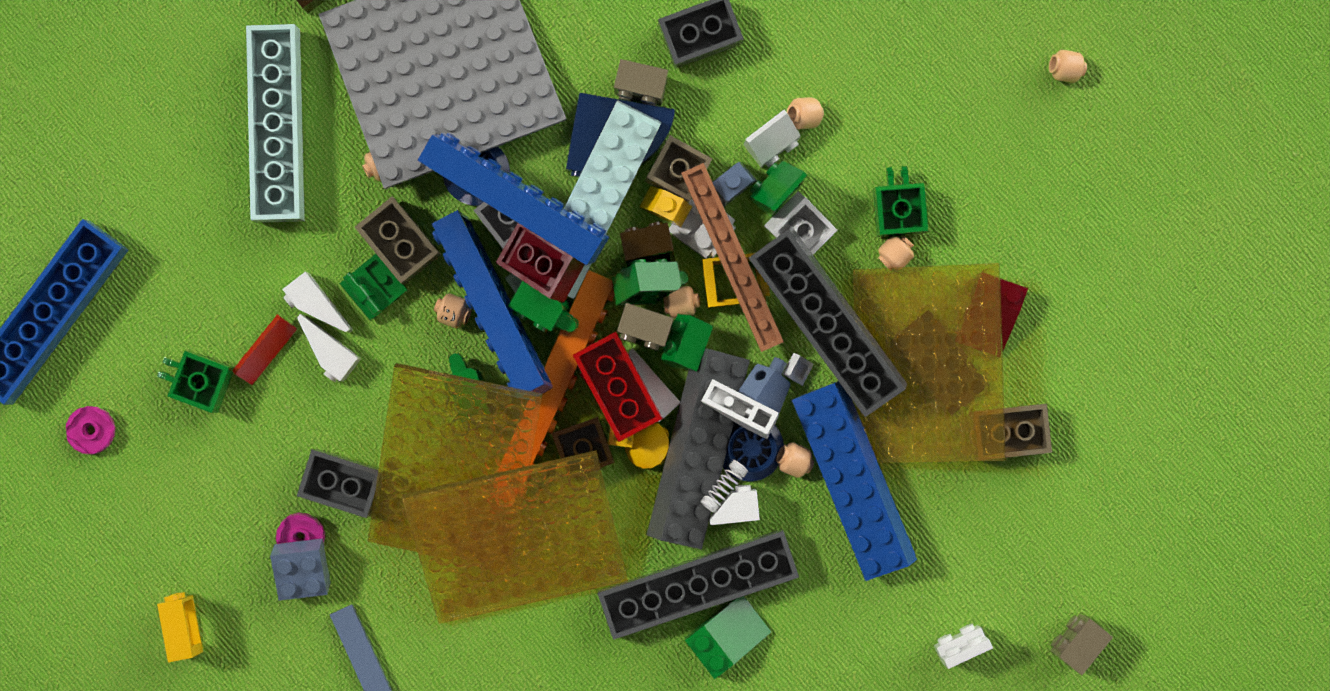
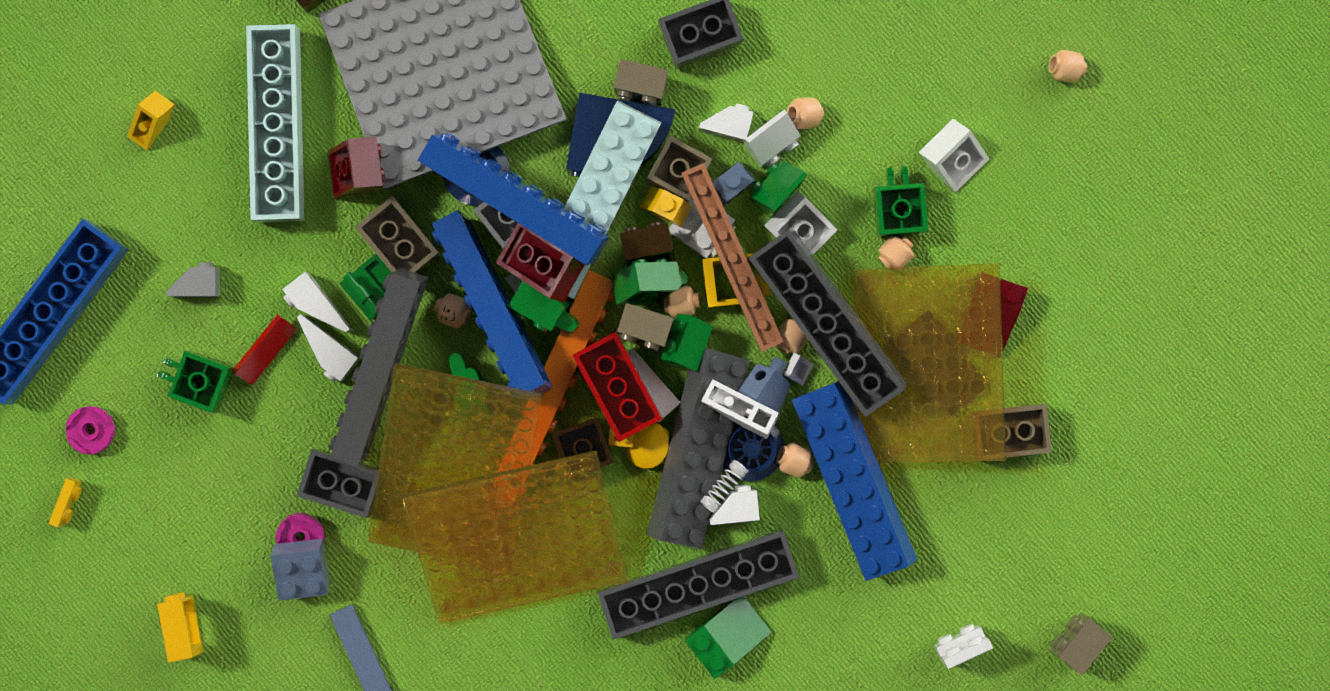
none -> yellow plate [48,478,82,527]
none -> yellow slope [127,91,175,150]
none -> light grey slope [166,262,220,297]
none -> slope [328,137,385,199]
none -> dark grey brick [329,268,428,468]
none -> white slope [699,104,754,143]
none -> light nougat head [776,319,808,355]
none -> white slope [919,119,989,192]

